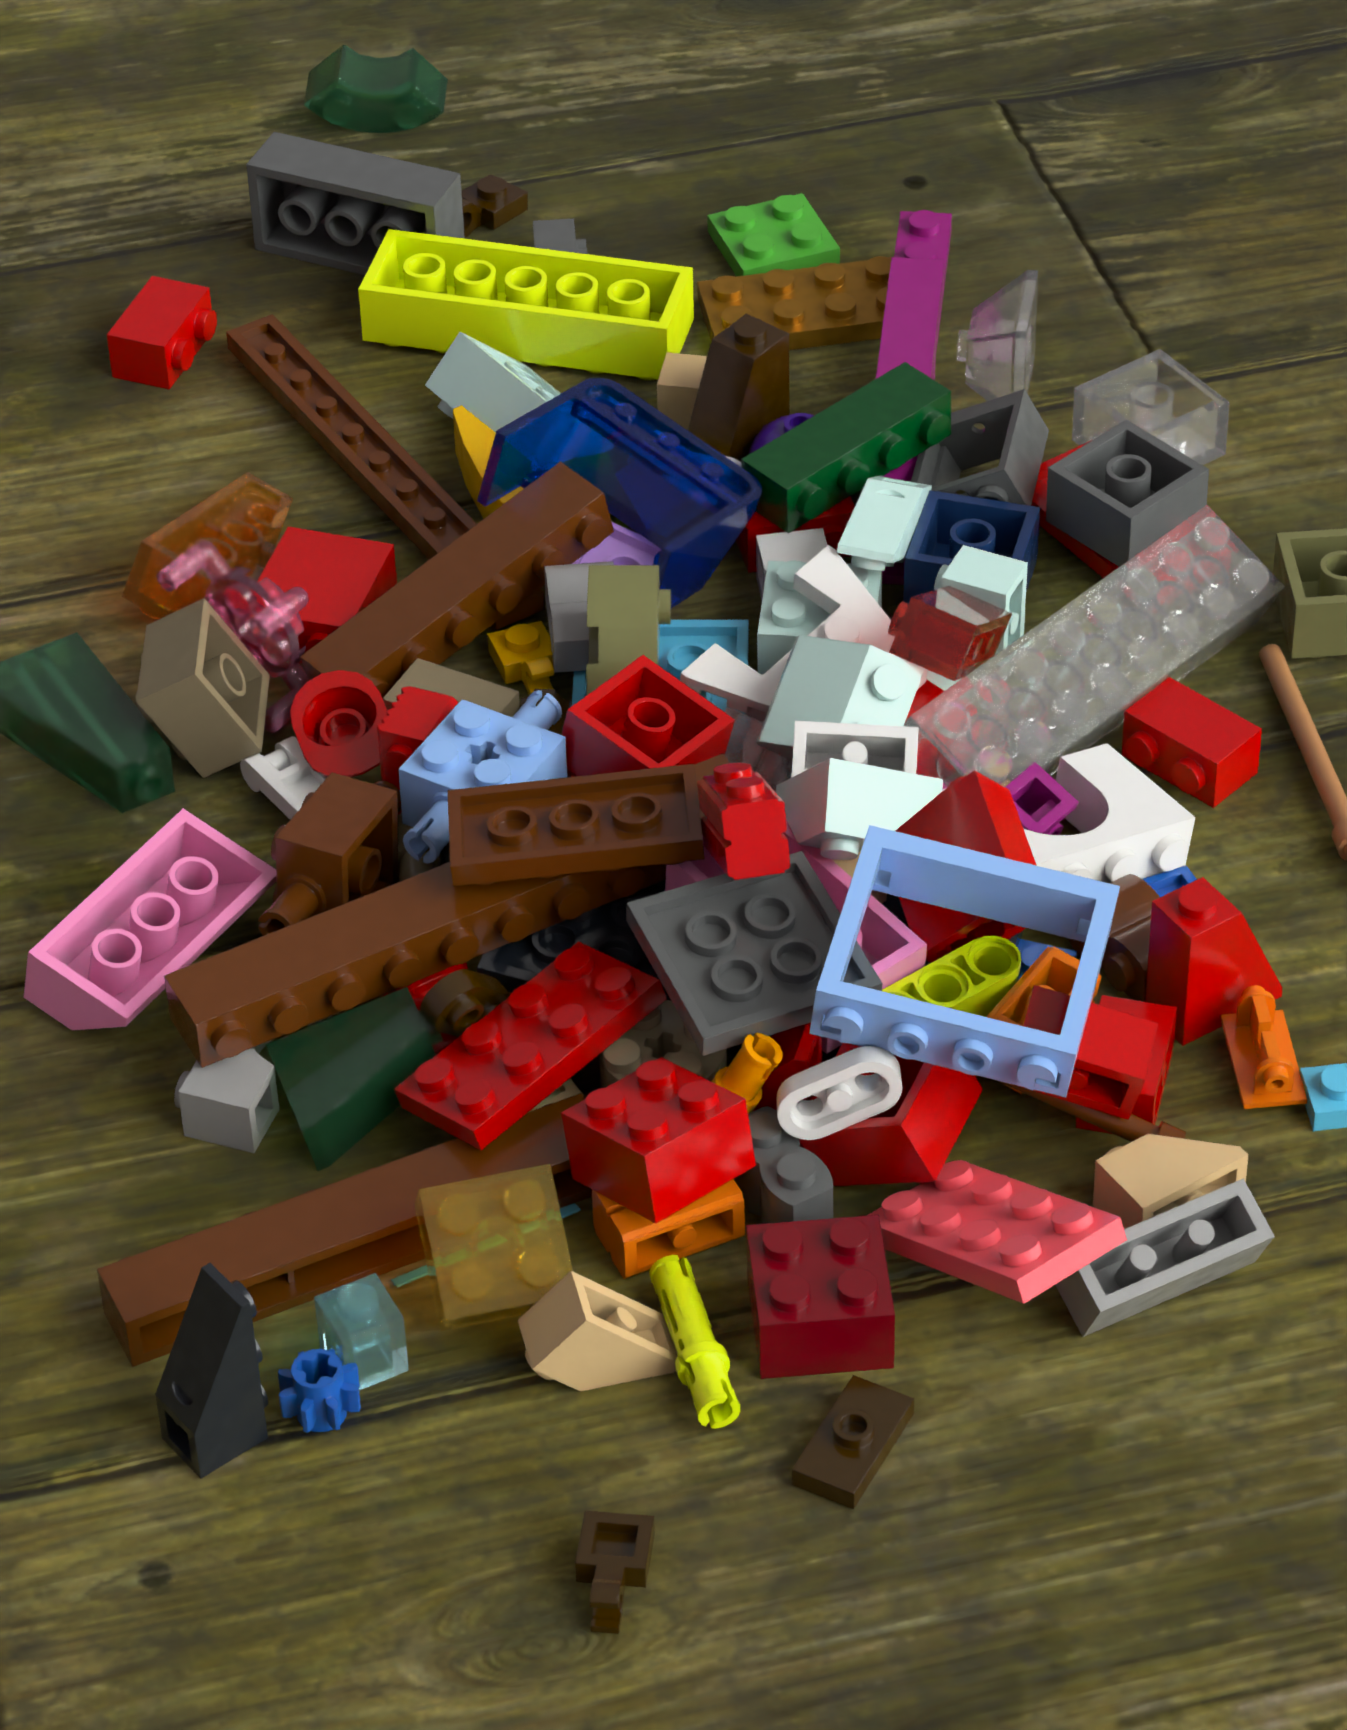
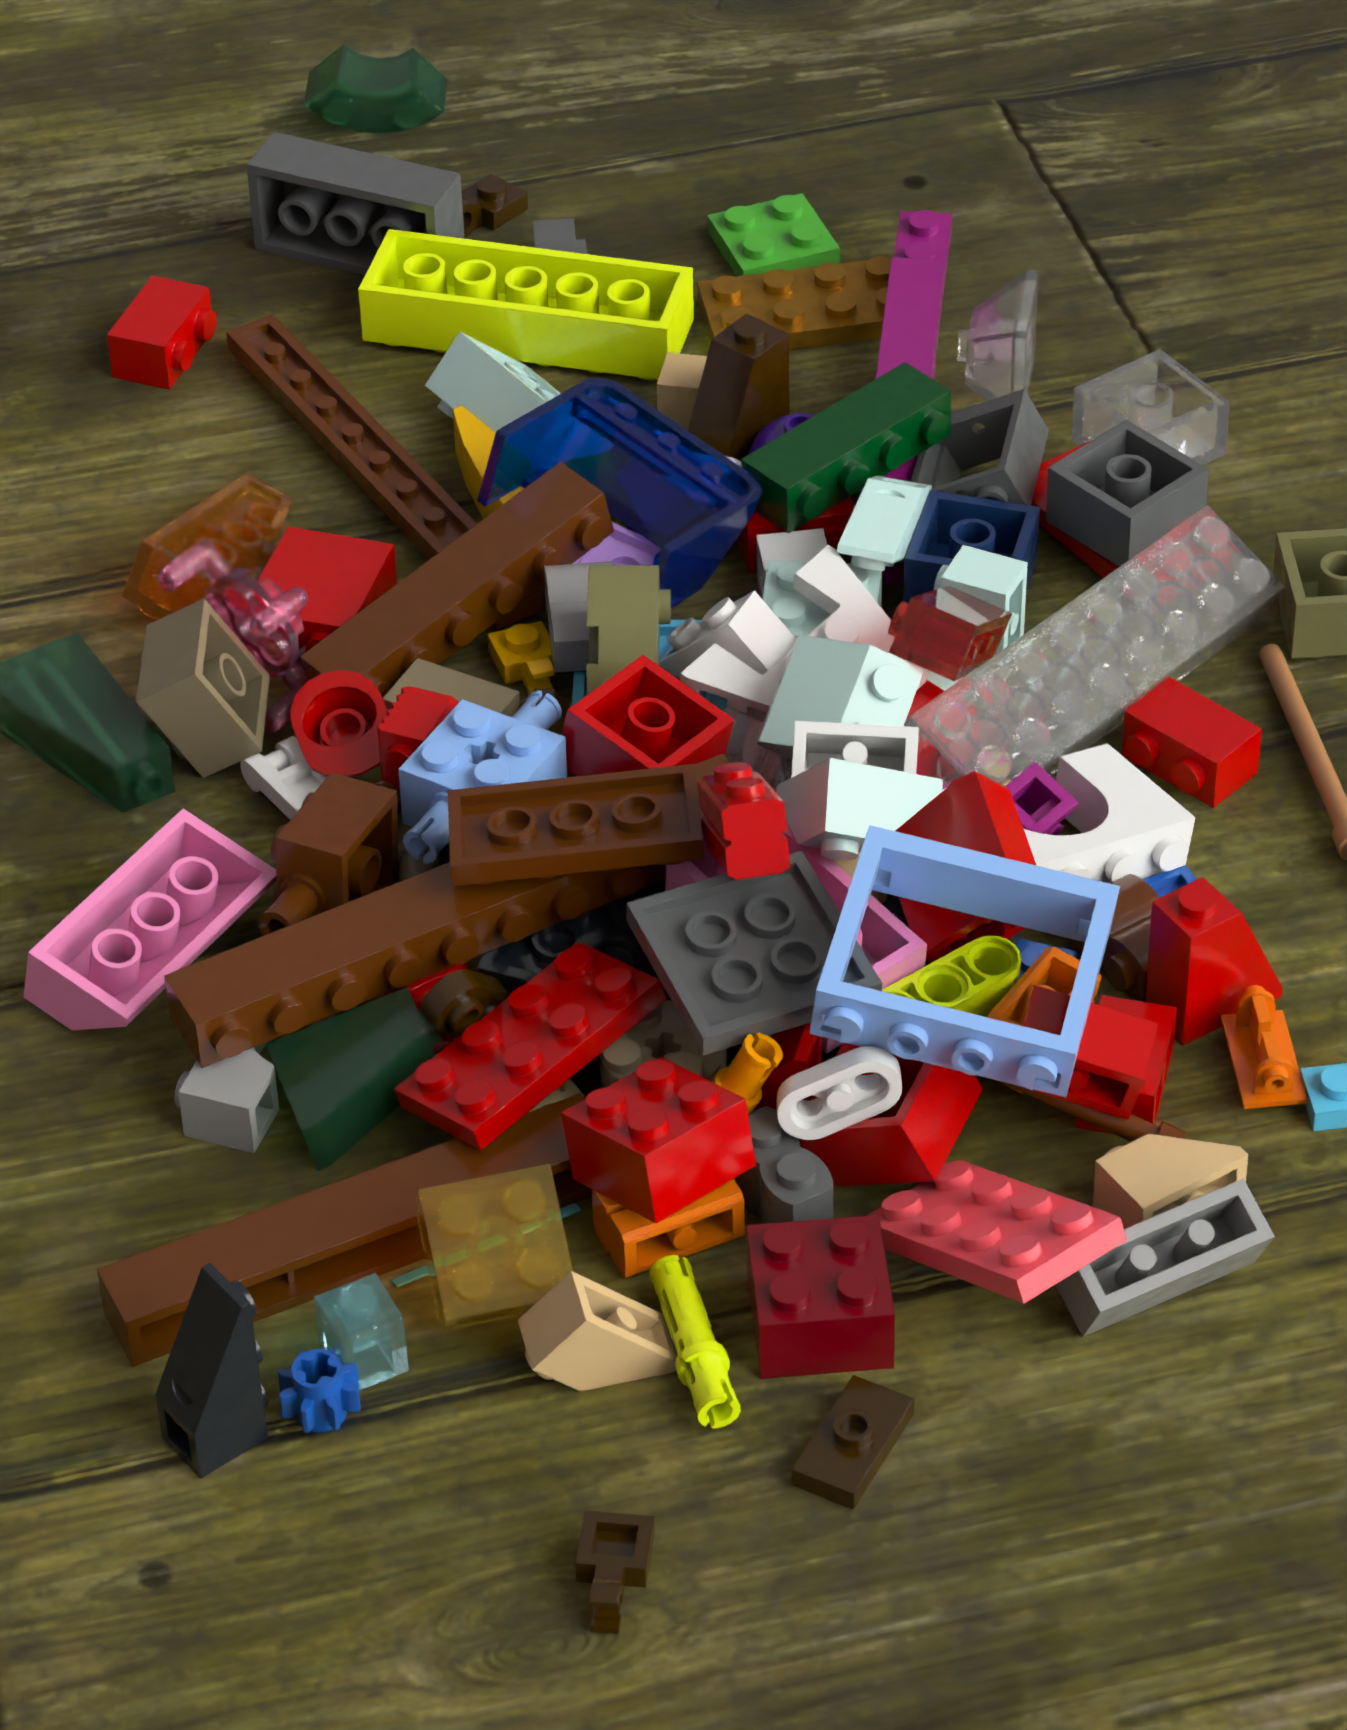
none -> white slope [659,590,796,678]

